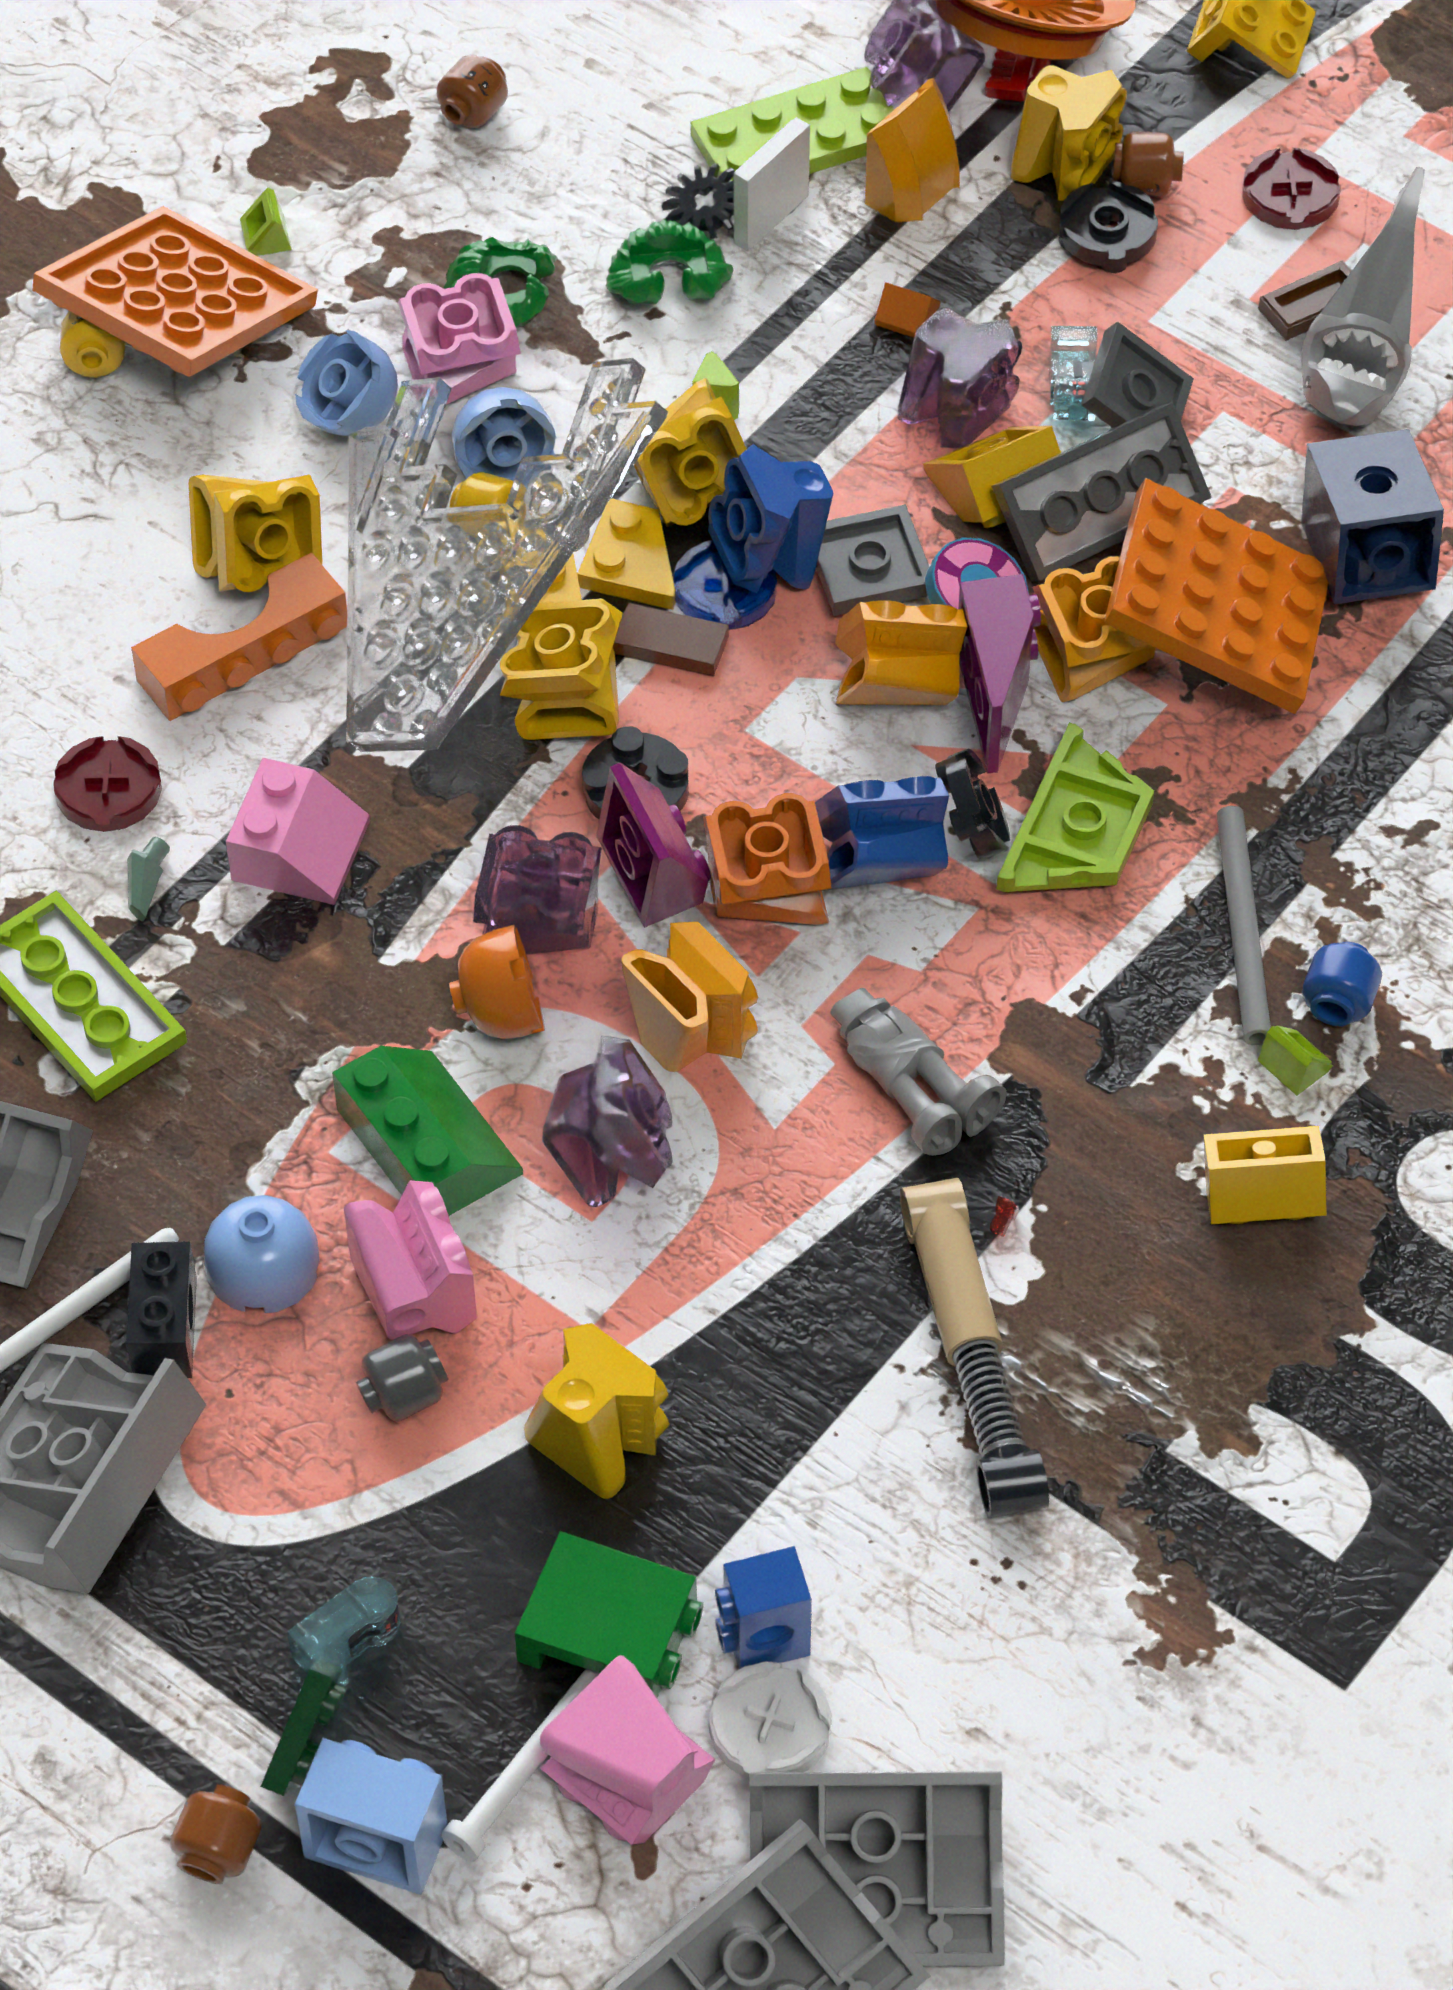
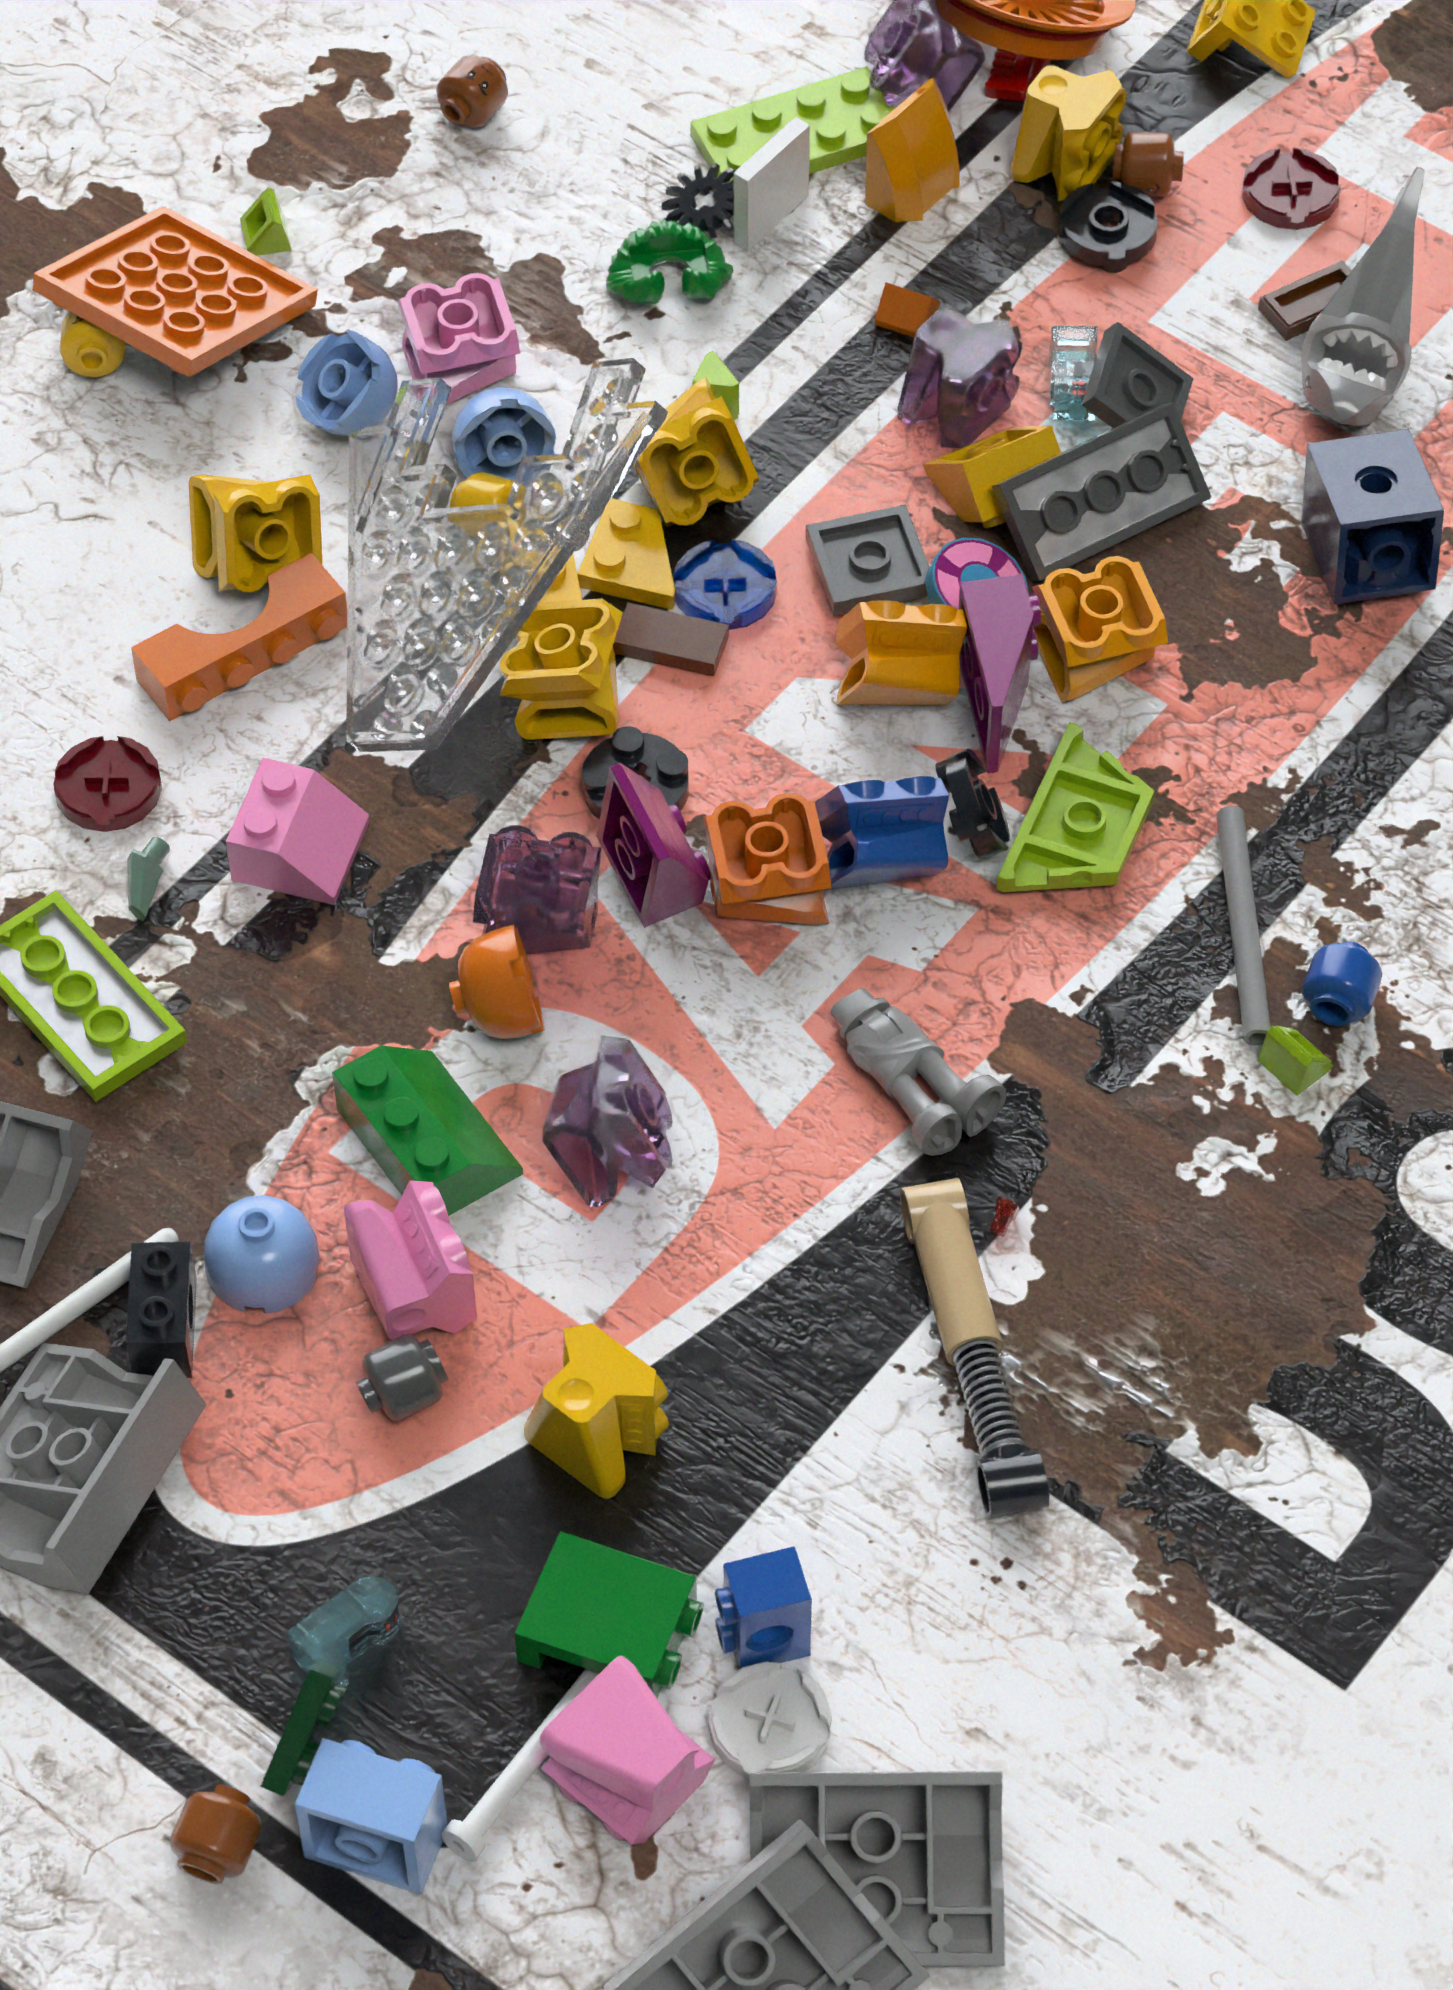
green piece [443,236,558,327] -> none
light orange piece [622,921,758,1072] -> none
blue piece [708,444,834,593] -> none
orange plate [1104,478,1328,714] -> none
yellow brick [1204,1126,1327,1224] -> none

